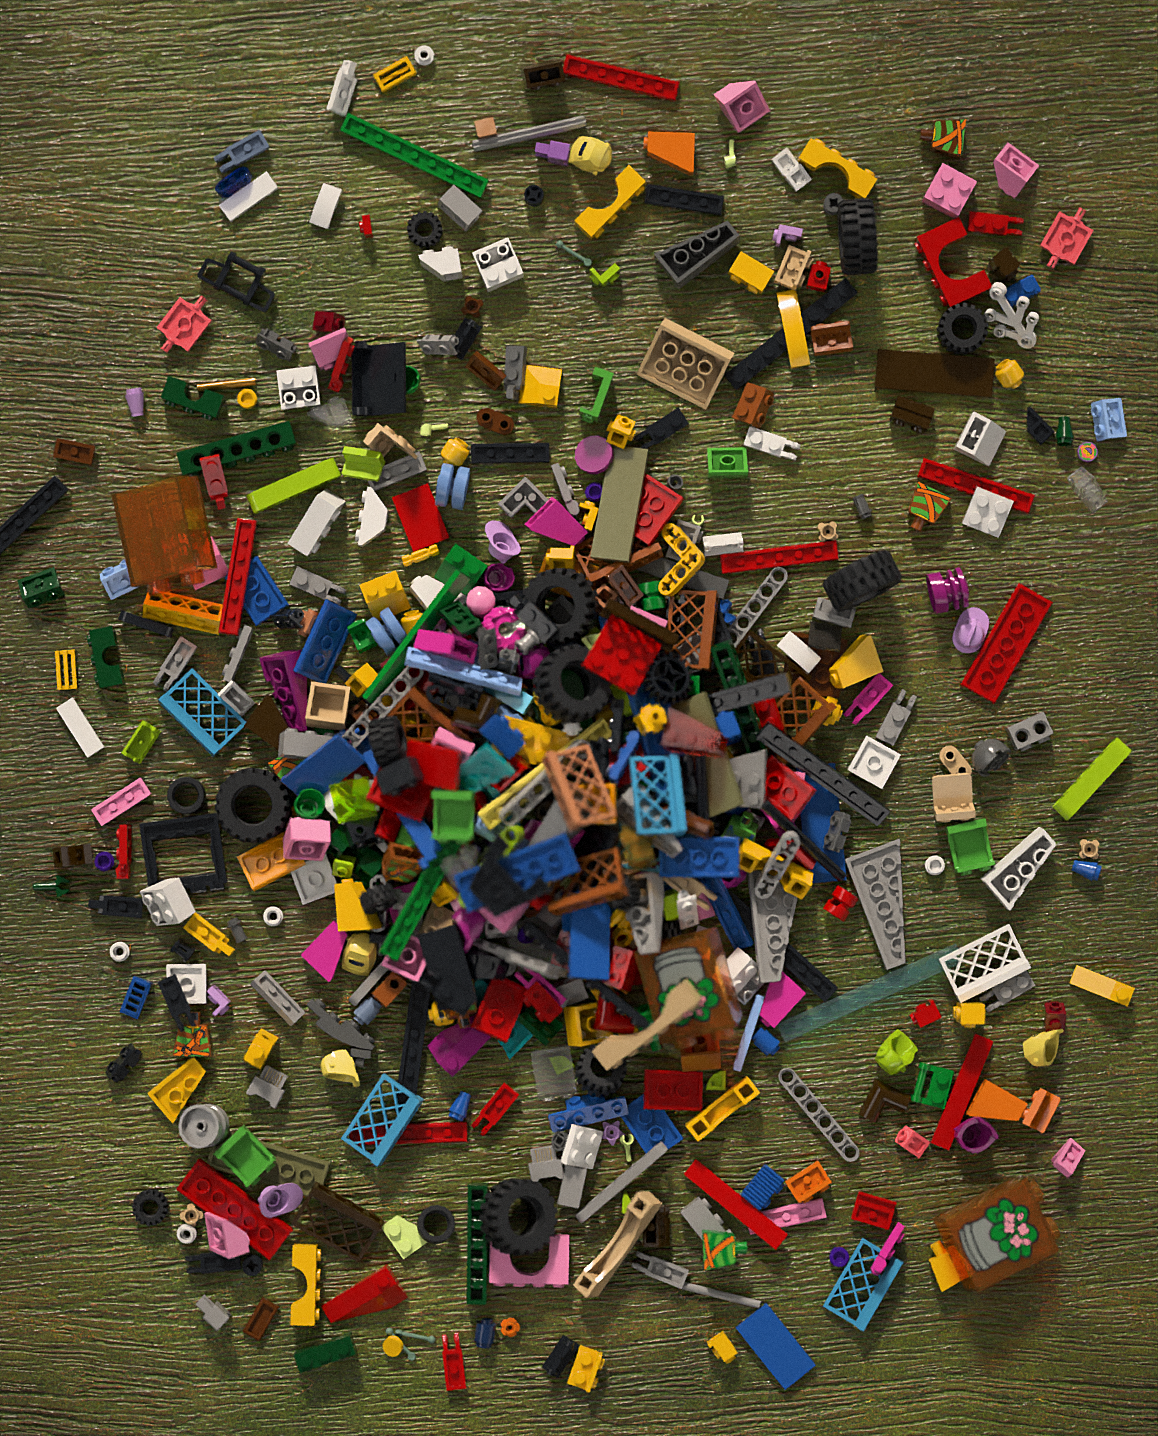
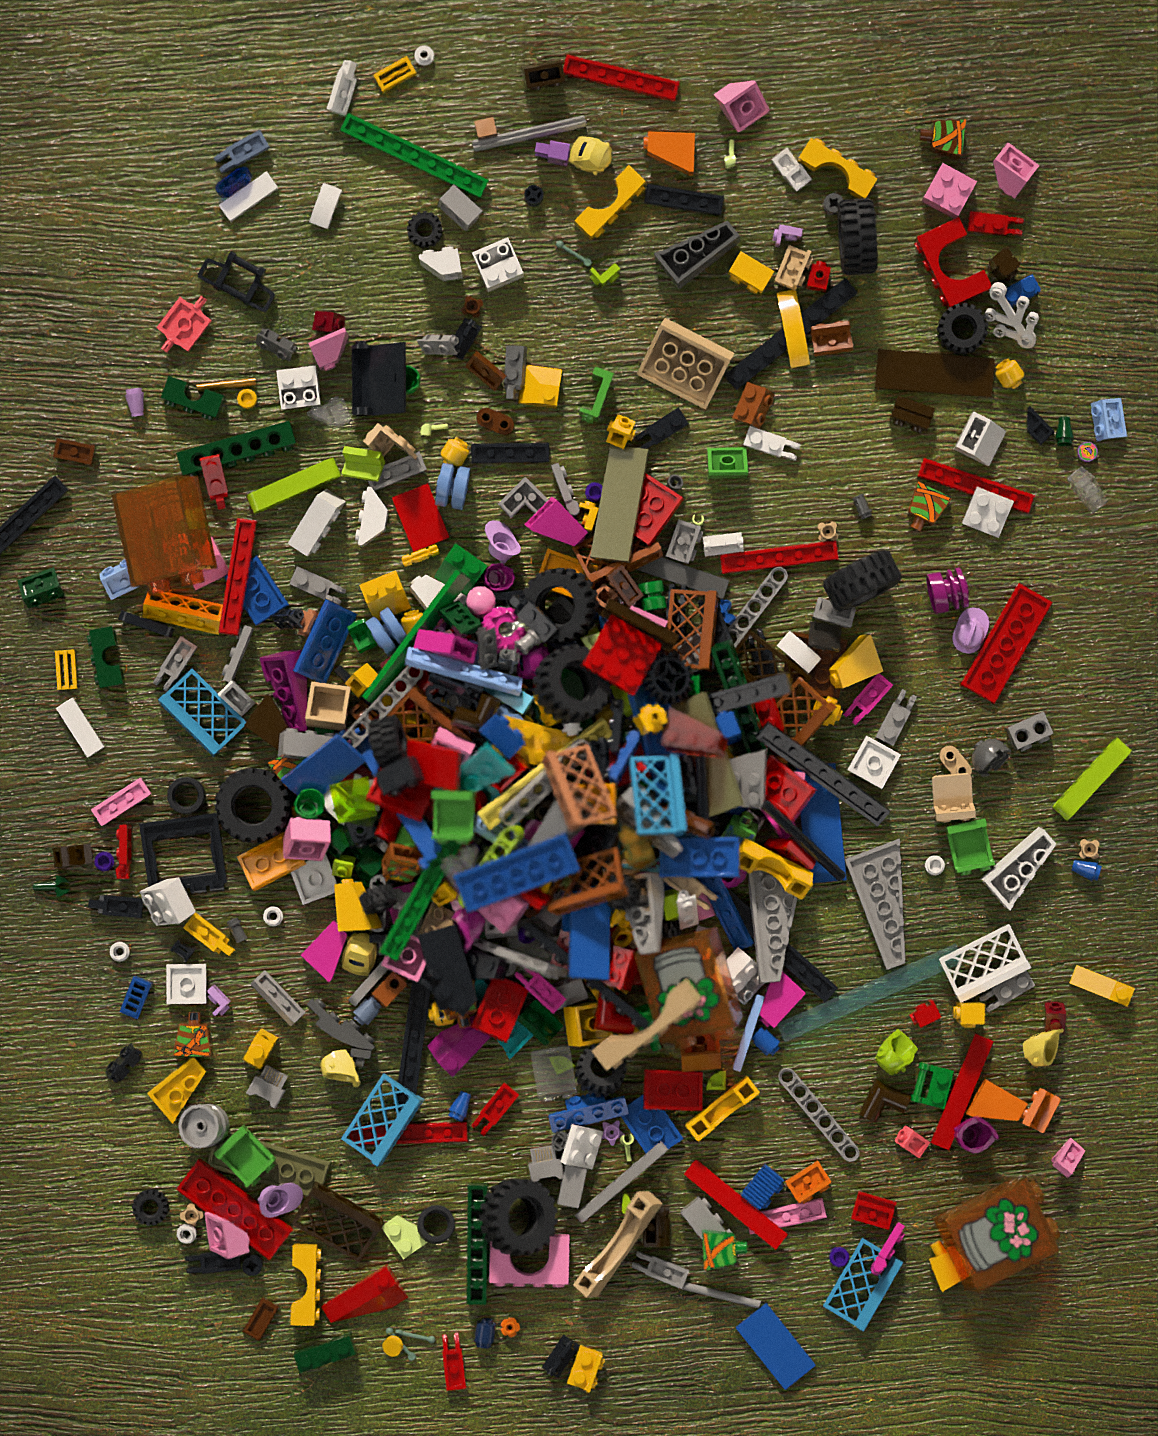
lime hinge [121,720,162,764] -> none
black hinge [157,974,196,1032] -> none
light grey piece [195,1294,231,1331] -> none
red hinge [328,337,355,392] -> none
red plate [359,214,373,238] -> none
black wing [468,833,553,917] -> none
red bracket [520,981,563,1023] -> none
yellow brick [546,546,576,569] -> none
magenta tile [575,435,614,474] -> none
yellow beam [658,523,705,597] -> none
yellow brick [707,1331,737,1364] -> none
light grey beam [754,831,800,899] -> none
dark grey hinge [823,811,852,853] -> none
red wheel [823,885,859,922] -> none
coral plate [1039,207,1094,269] -> none

